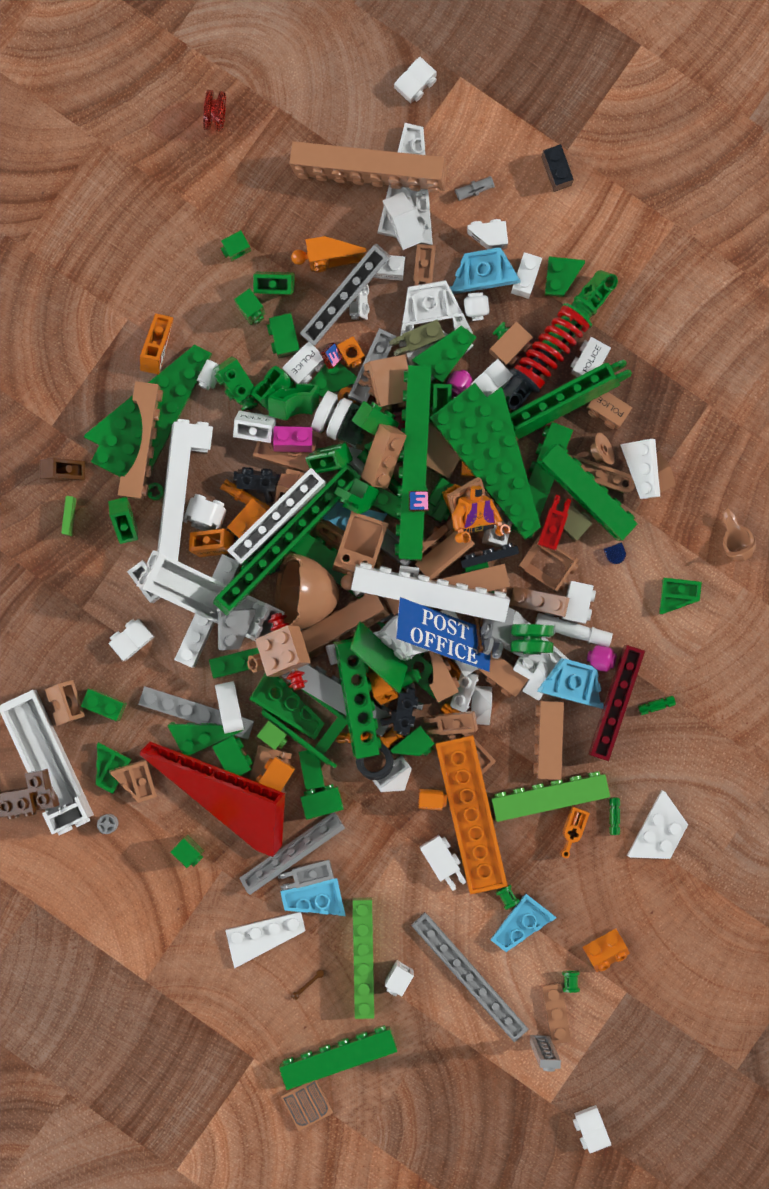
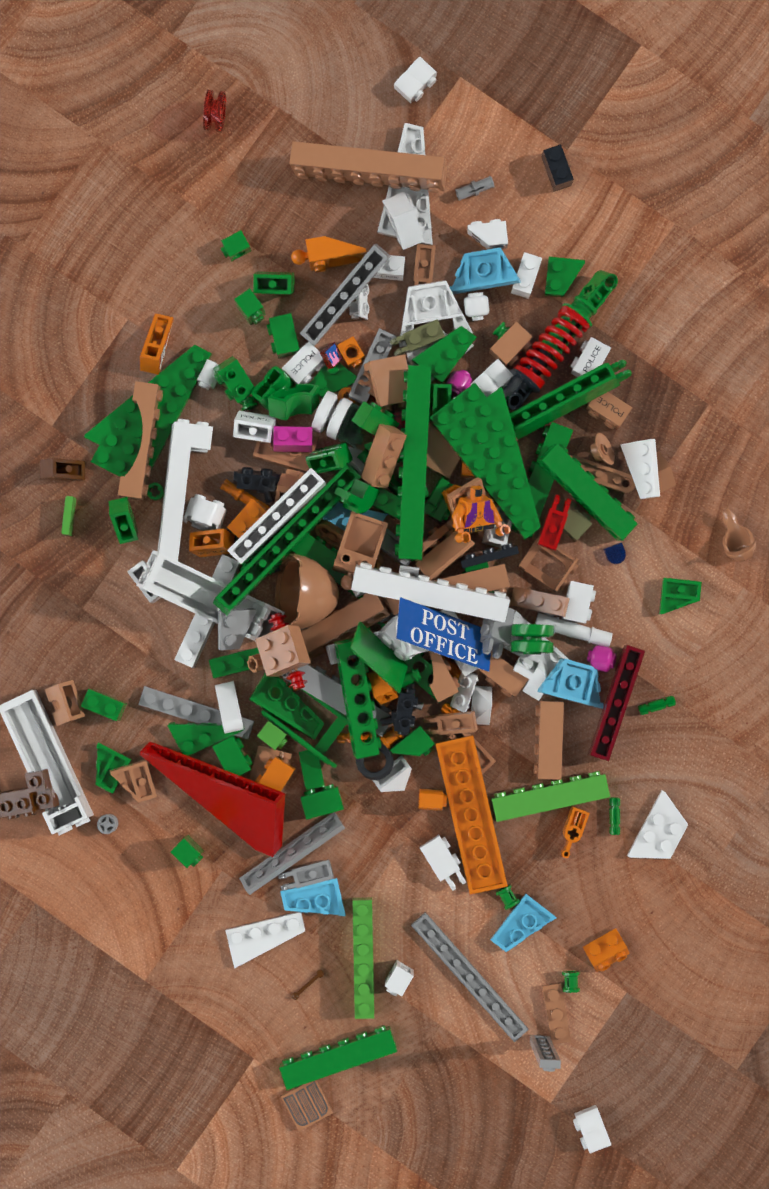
white brick [109,619,154,661] -> none
tile [409,491,429,511] -> none
reddish brown hinge [474,616,483,653] -> none

